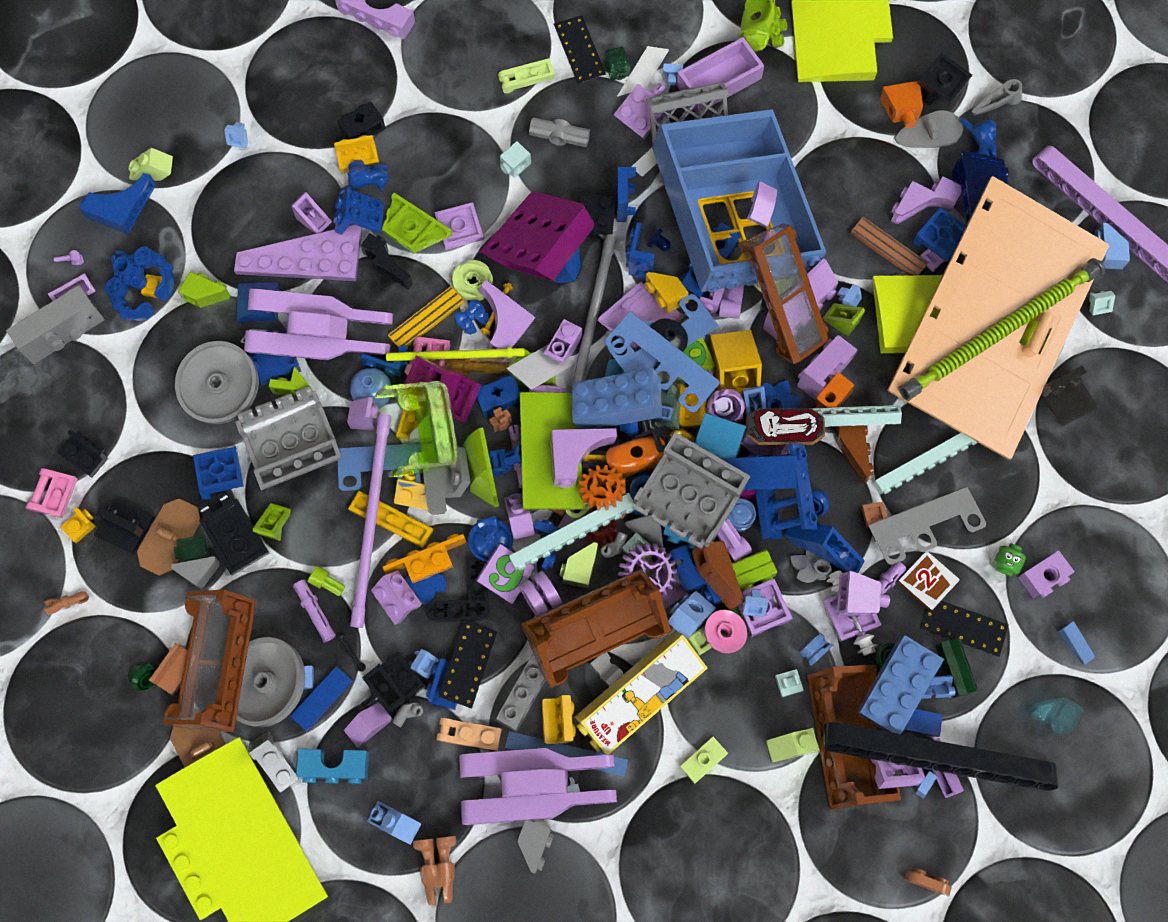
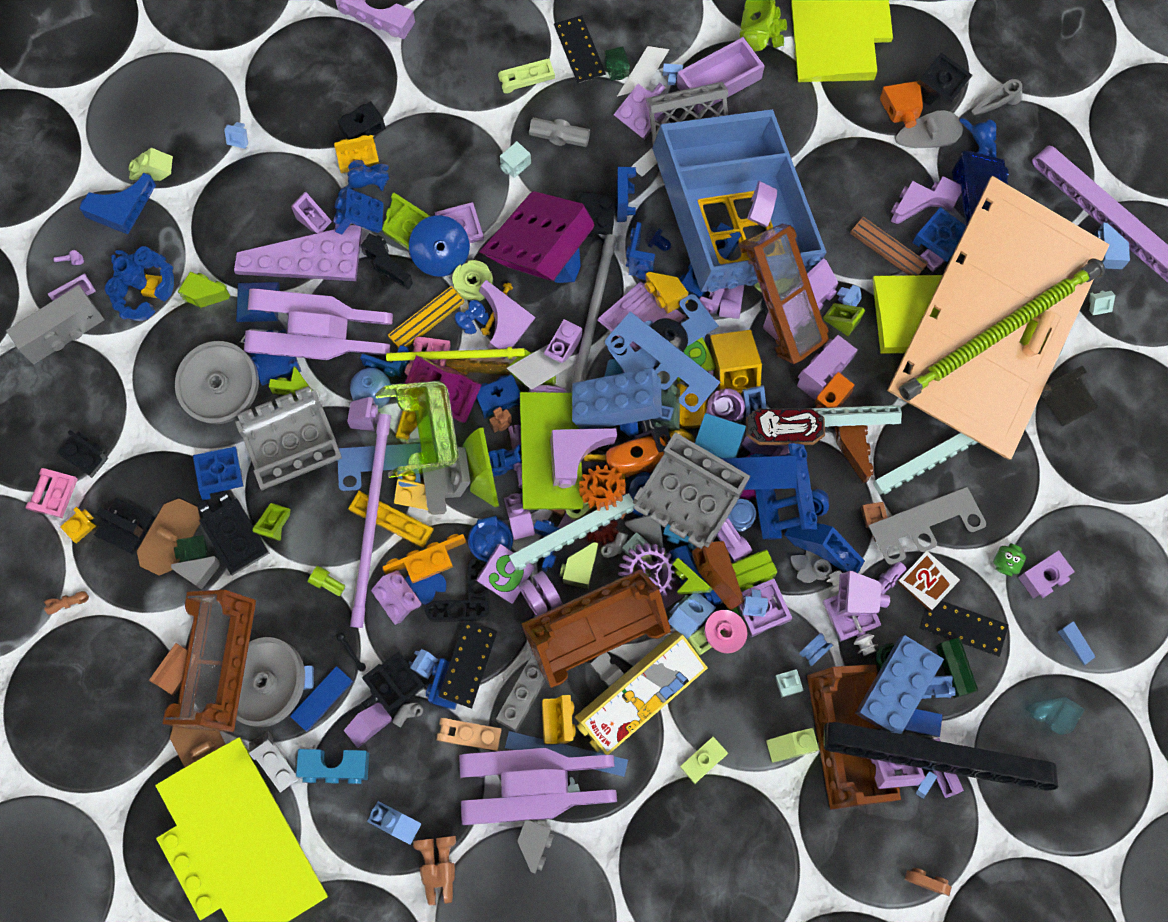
dark green cone [128,662,157,691] -> none
lavender pin [293,579,336,643] -> none
blue plate [763,380,802,409] -> none
none -> blue dish [409,215,470,277]
none -> lime slope [672,558,713,594]

